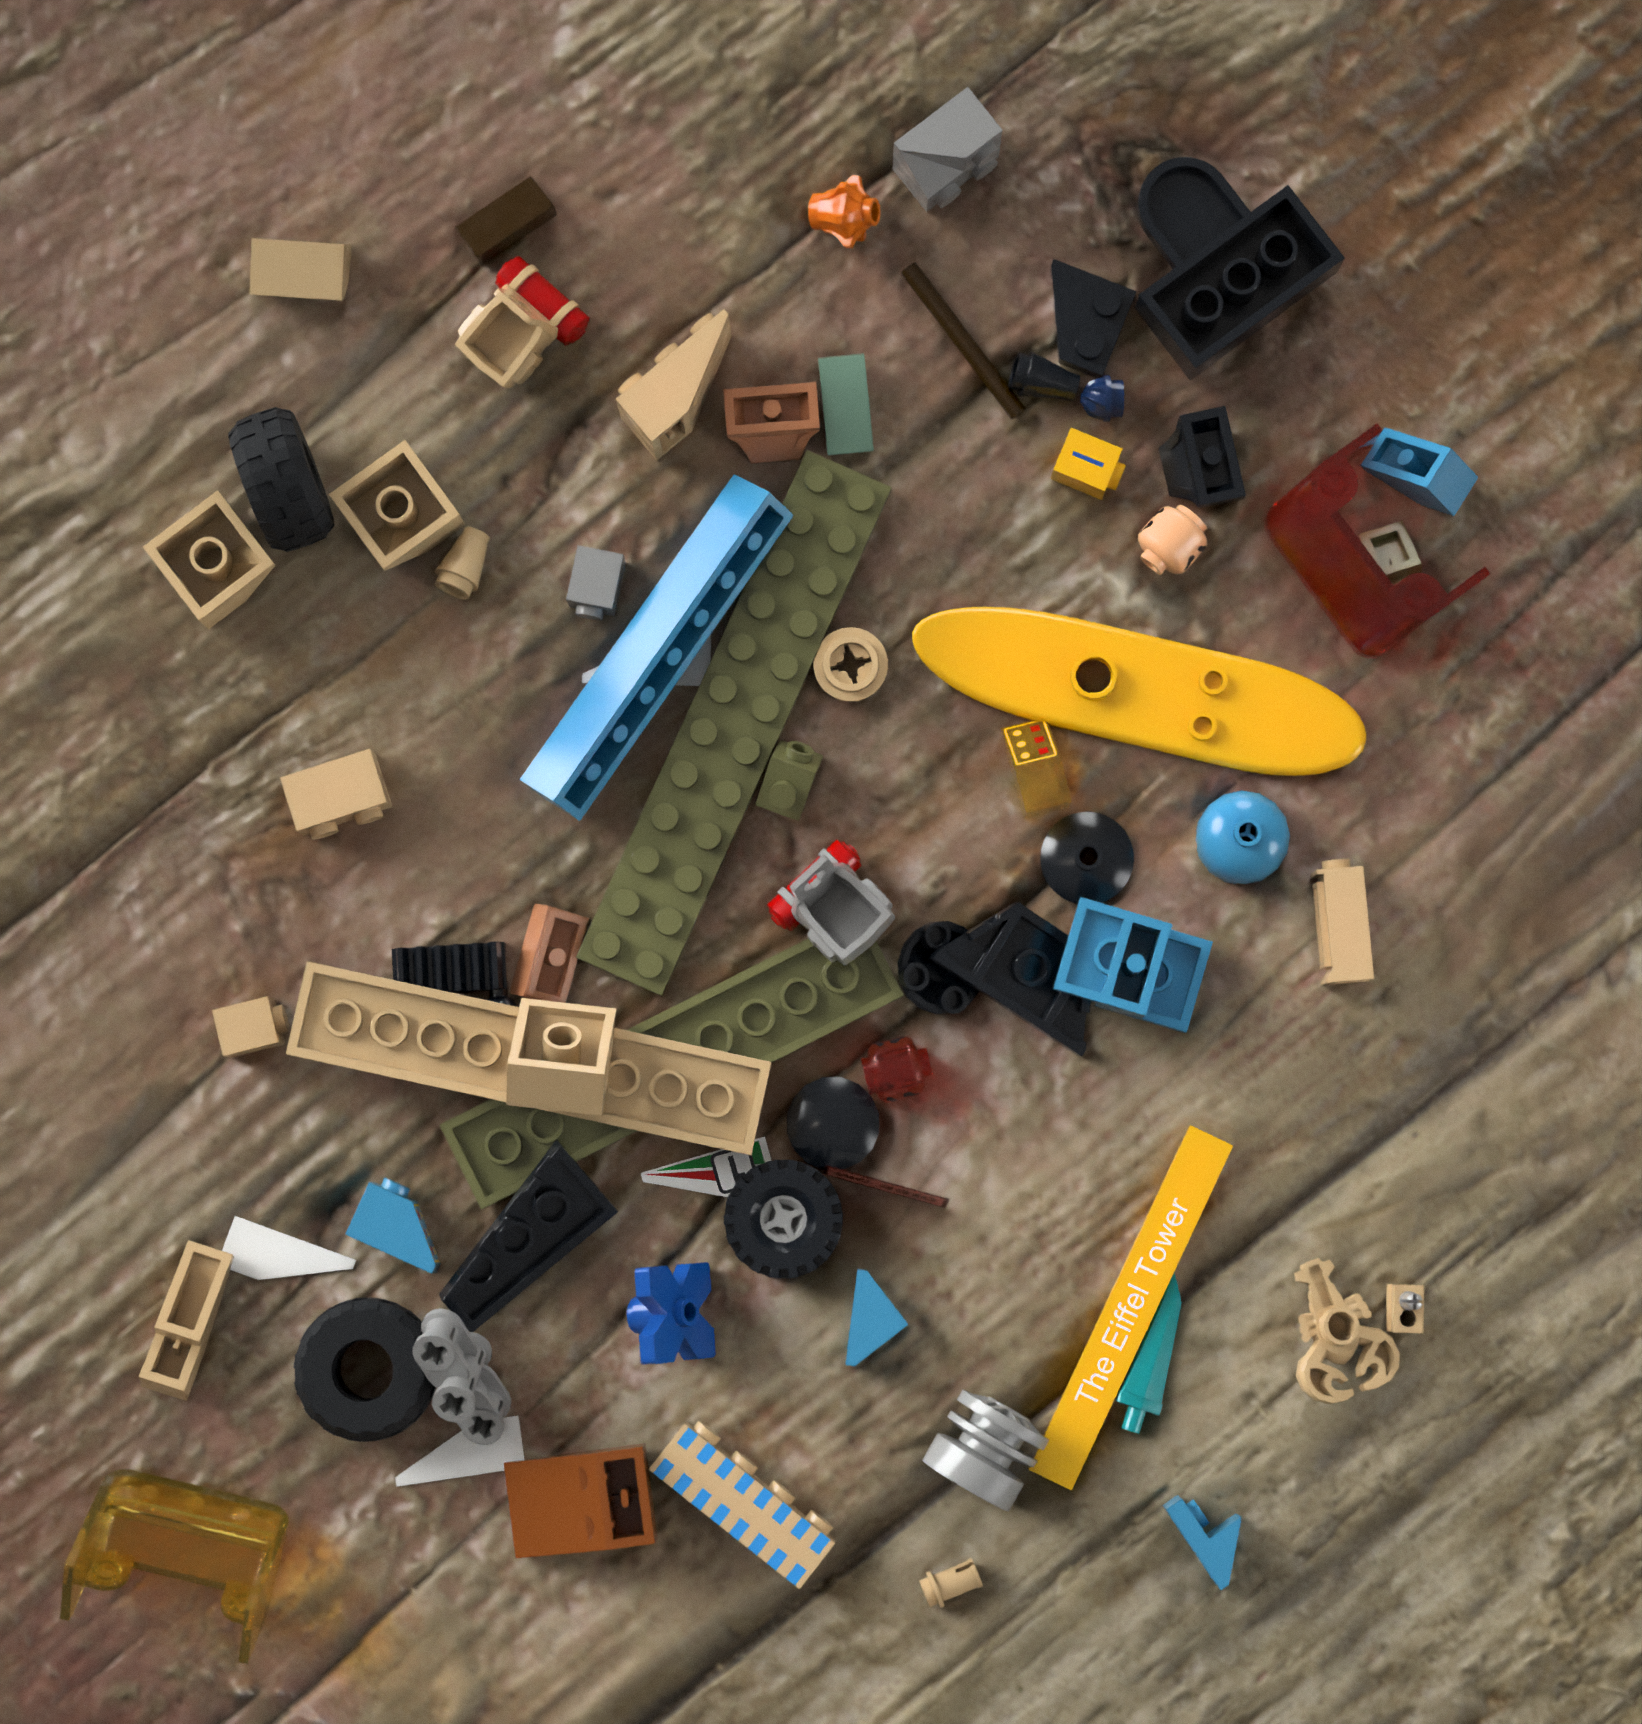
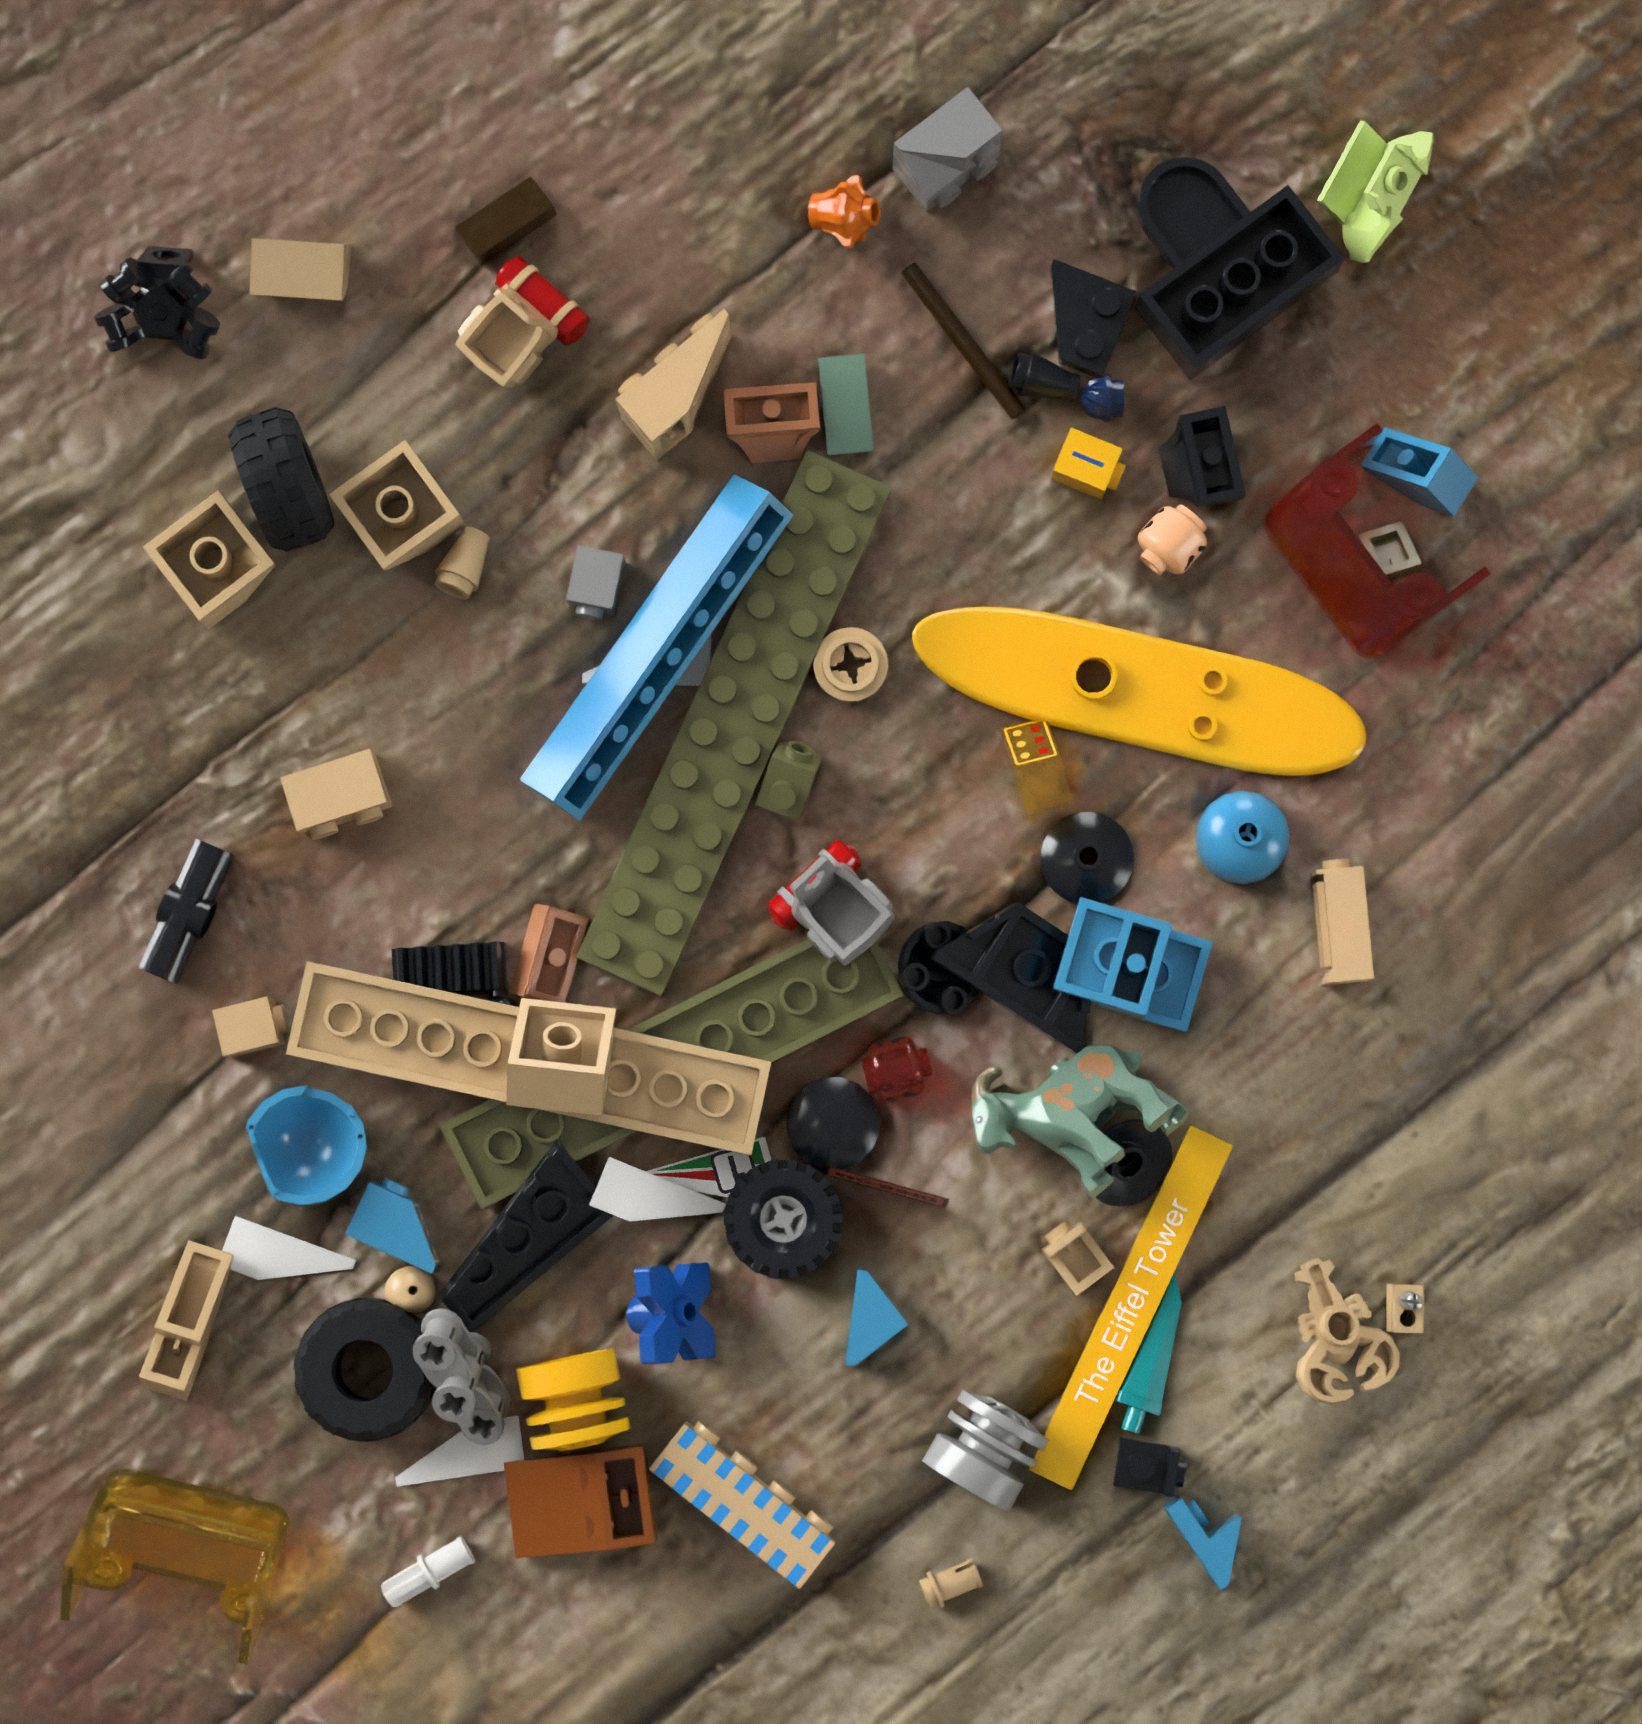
none -> black piece [94,246,220,359]
none -> black piece [138,839,235,984]
none -> dark azure cylinder [246,1085,367,1207]
none -> white axle [381,1535,475,1607]
none -> tan piece [384,1266,436,1314]
none -> yellow wheel [516,1348,631,1451]
none -> white sticker [589,1157,726,1222]
none -> sand green animal [972,1044,1189,1199]
none -> tan bracket [1042,1220,1114,1296]
none -> black dish [1096,1119,1172,1207]
none -> black bracket [1113,1437,1187,1497]
none -> yellowish green piece [1317,121,1434,263]

